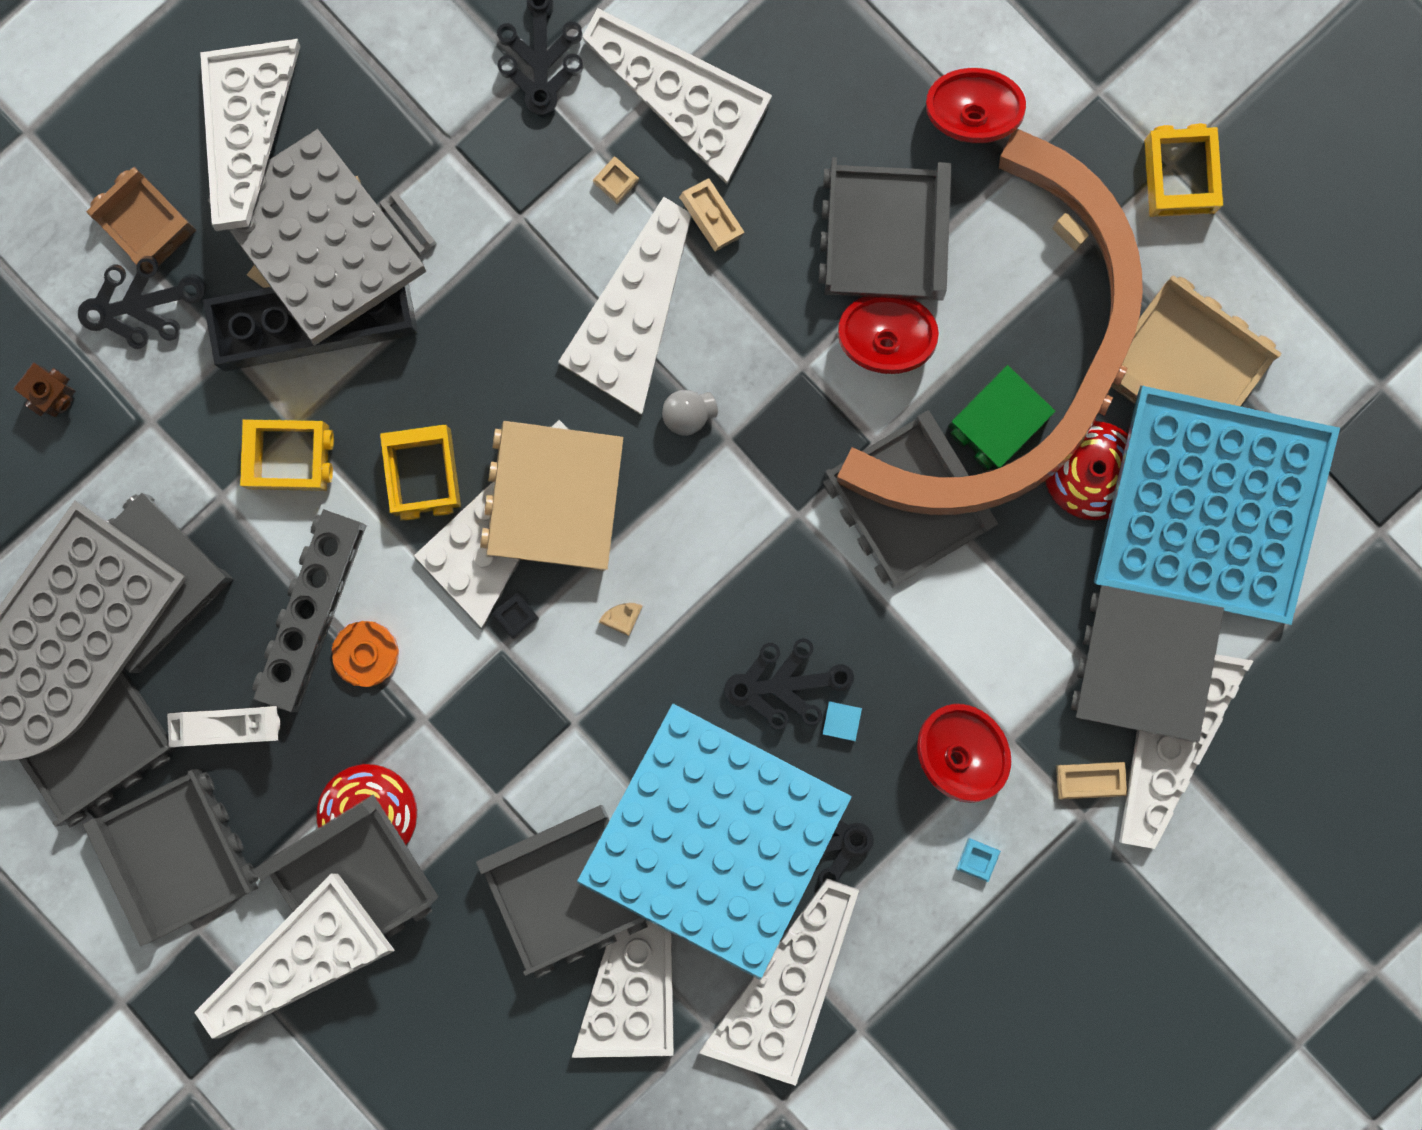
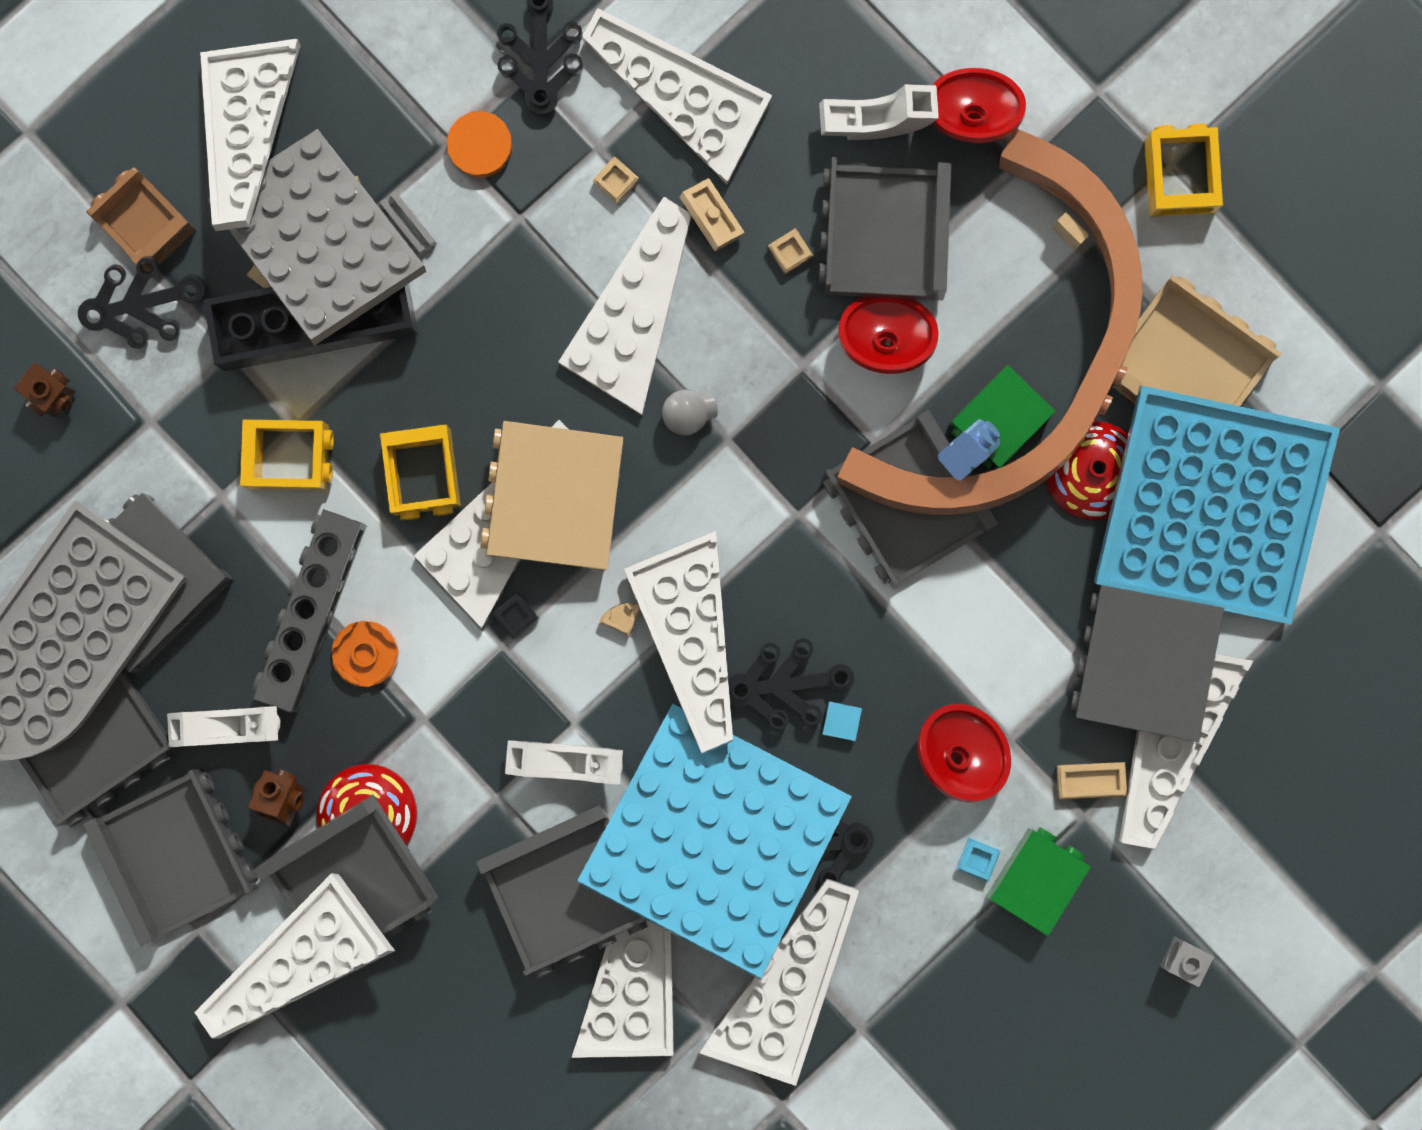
none -> reddish brown brick [248,770,306,827]
none -> orange tile [447,111,513,178]
none -> white arch [505,740,623,785]
none -> white wing [624,531,733,754]
none -> tan tile [768,228,813,275]
none -> white arch [819,84,939,140]
none -> medium blue brick [938,419,1001,481]
none -> green brick [986,827,1091,936]
none -> light grey brick [1160,936,1214,987]

